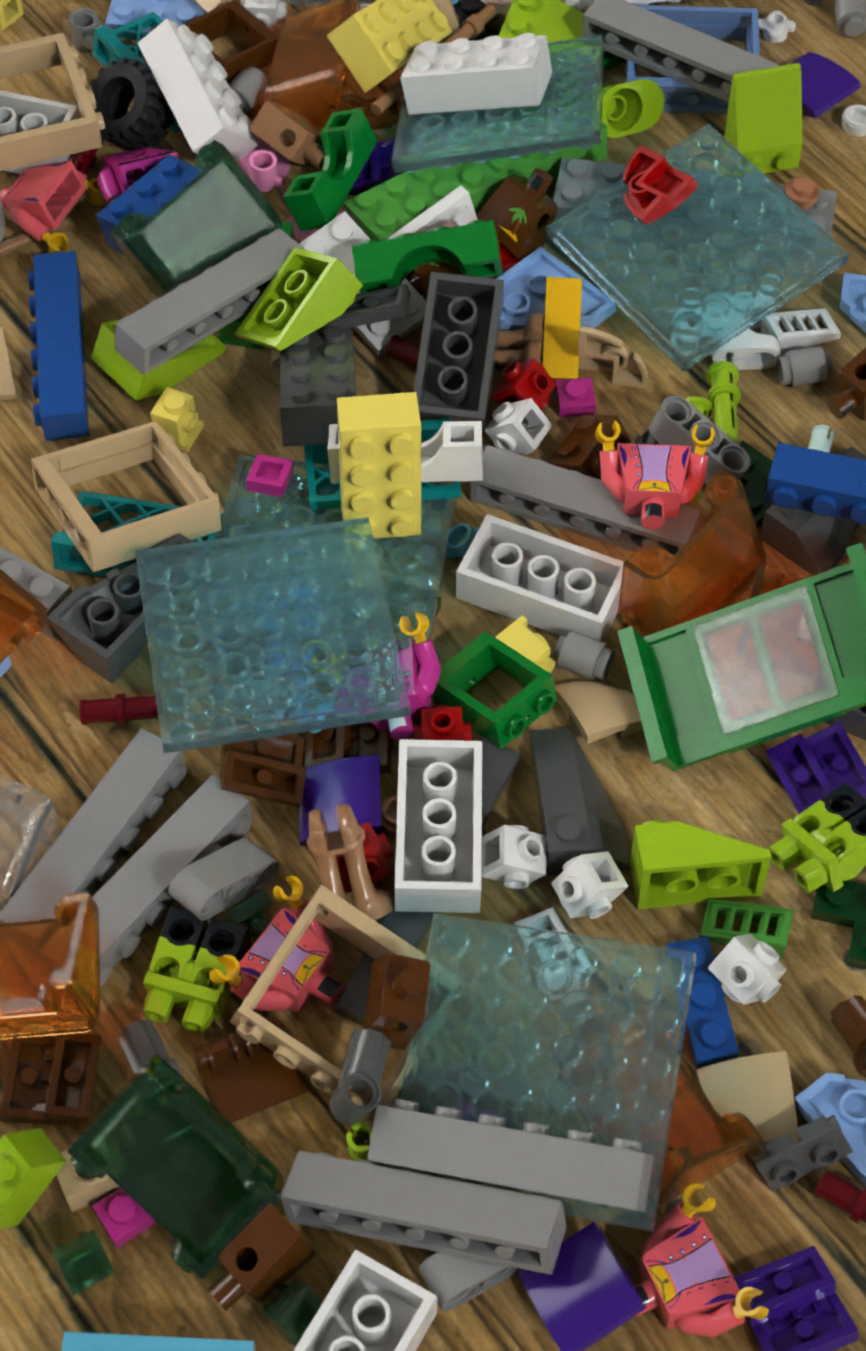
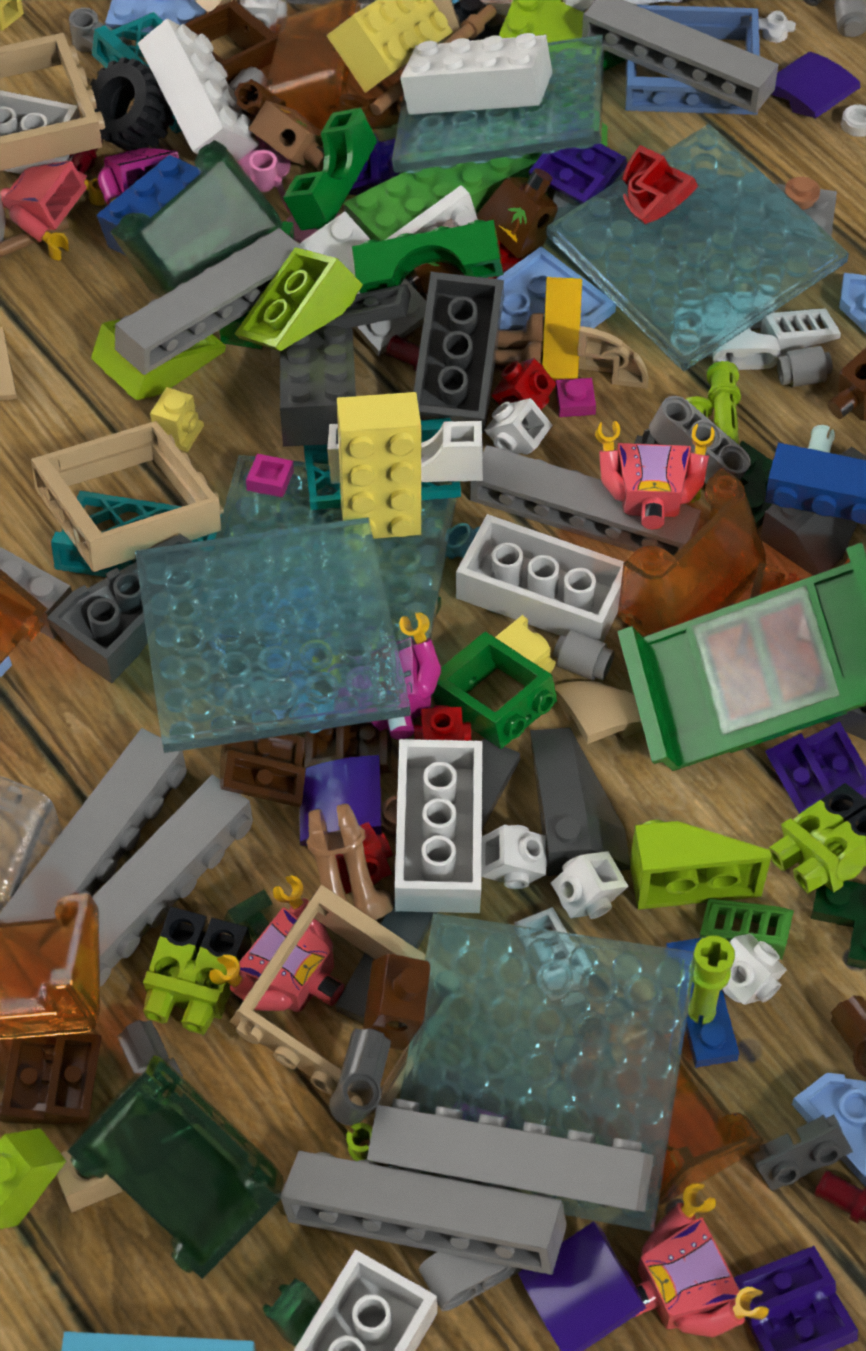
blue brick [28,251,89,441] -> none
clear green tile [52,1229,115,1296] -> none
dark red pin [79,693,163,726] -> none
dark pink plate [92,1181,156,1248] -> none
light grey beam [168,837,280,921] -> none
reddish brown hinge [193,1016,307,1126] -> none
reddish brown torso [208,1203,316,1311] -> none
reddish brown bracket [548,414,631,479] -> none
lime piece [589,79,665,138] -> none
tan brick [696,1051,799,1145] -> none
lime slope [722,63,803,178] -> none
none -> reddish brown piece [234,79,286,119]
none -> dark purple slope [528,127,628,206]
none -> lime pin [688,936,735,1024]

